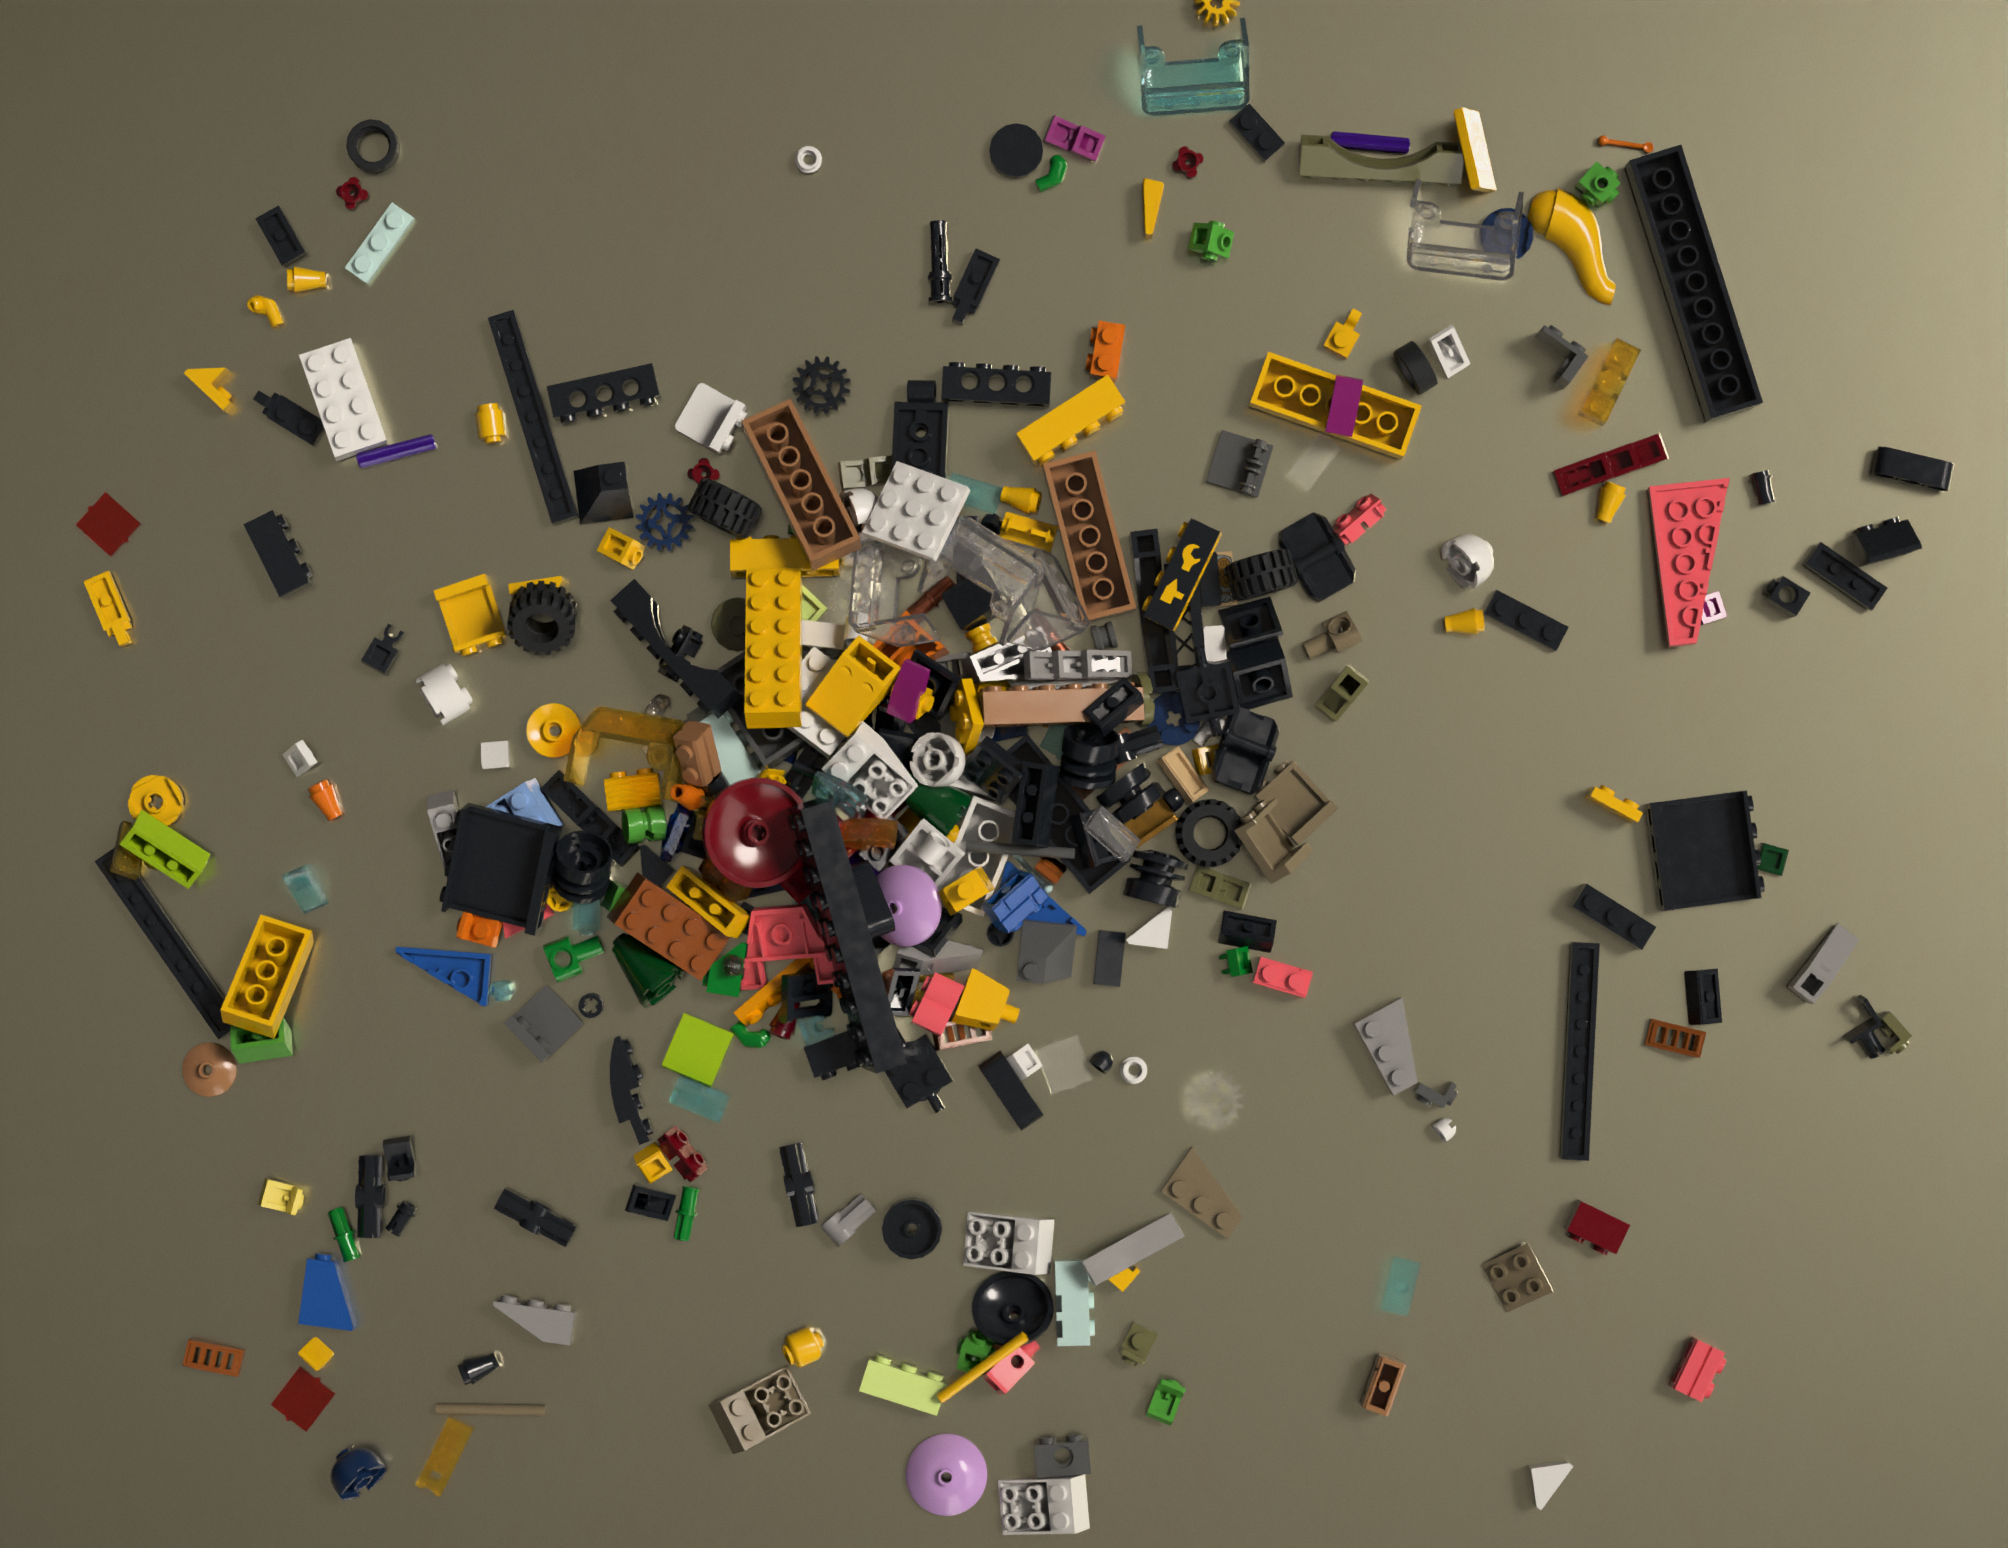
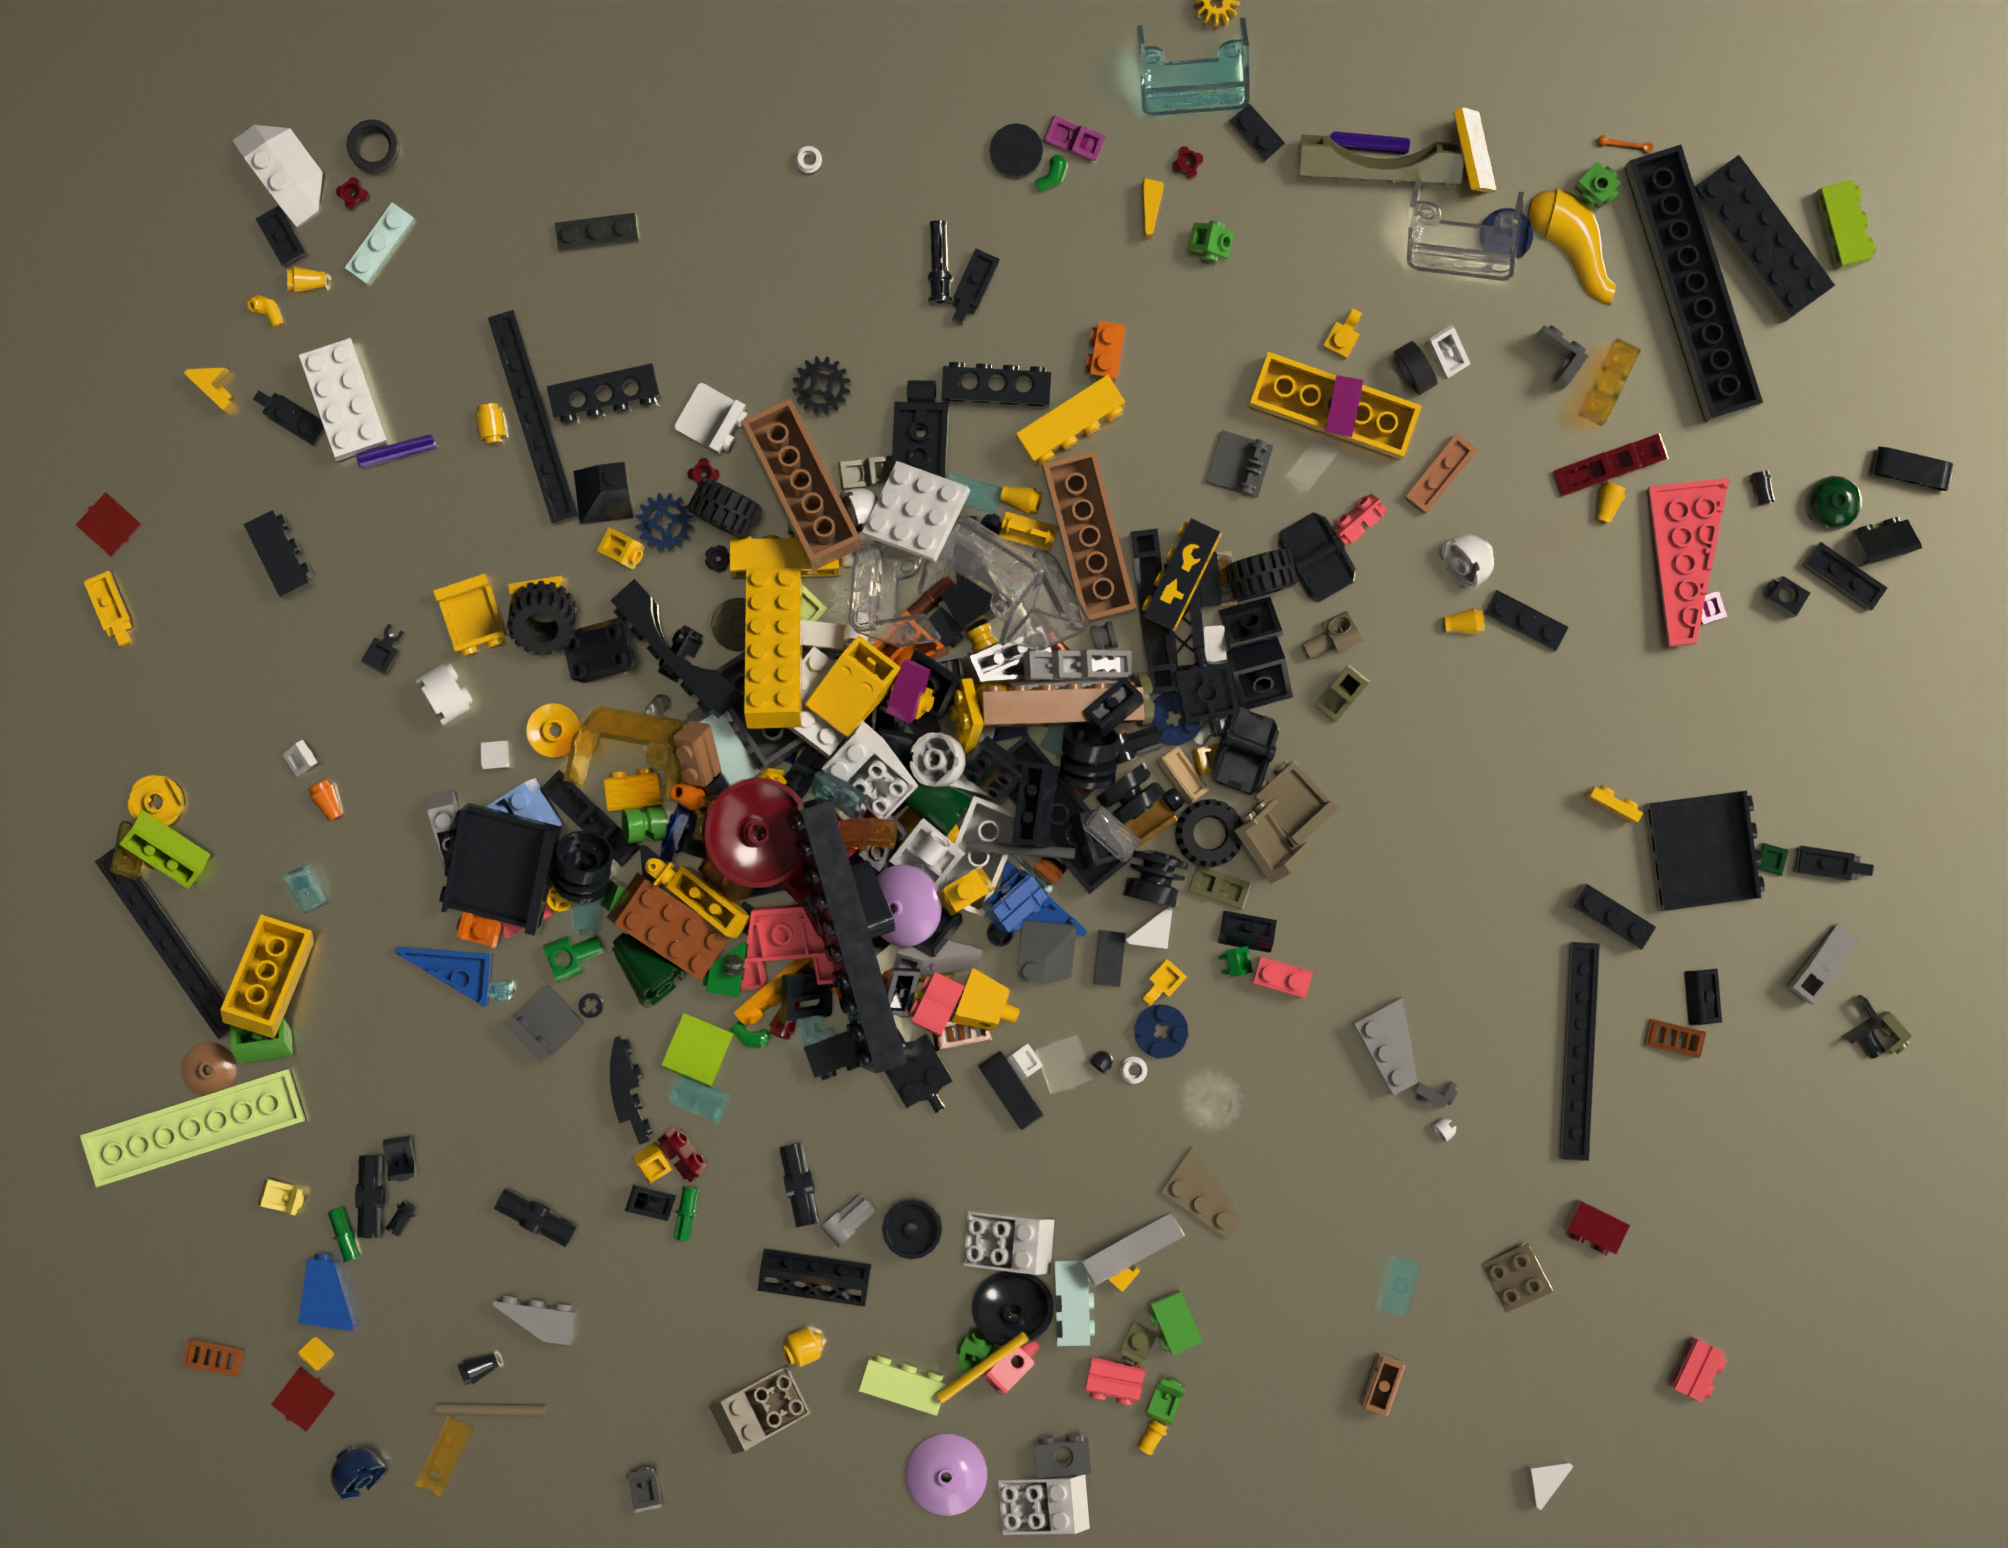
none -> yellowish green plate [80,1069,305,1187]
none -> white wedge [233,125,323,227]
none -> pearl dark grey plate [555,213,639,251]
none -> black shield [563,617,635,683]
none -> dark grey bracket [626,1467,662,1513]
none -> yellow hinge [645,858,676,886]
none -> black plate [705,545,730,572]
none -> black fence [758,1249,871,1307]
none -> black brick [922,606,964,649]
none -> coral brick [1085,1357,1145,1405]
none -> dark blue plate [1134,1004,1188,1058]
none -> yellow pin [1137,1419,1168,1456]
none -> yellow plate [1142,959,1187,1006]
none -> bright green brick [1147,1290,1202,1355]
none -> nougat plate [1405,433,1477,513]
none -> black brick [1695,155,1835,321]
none -> black hinge [1796,846,1874,881]
none -> dark green cylinder [1806,476,1862,530]
none -> lime brick [1817,179,1876,269]

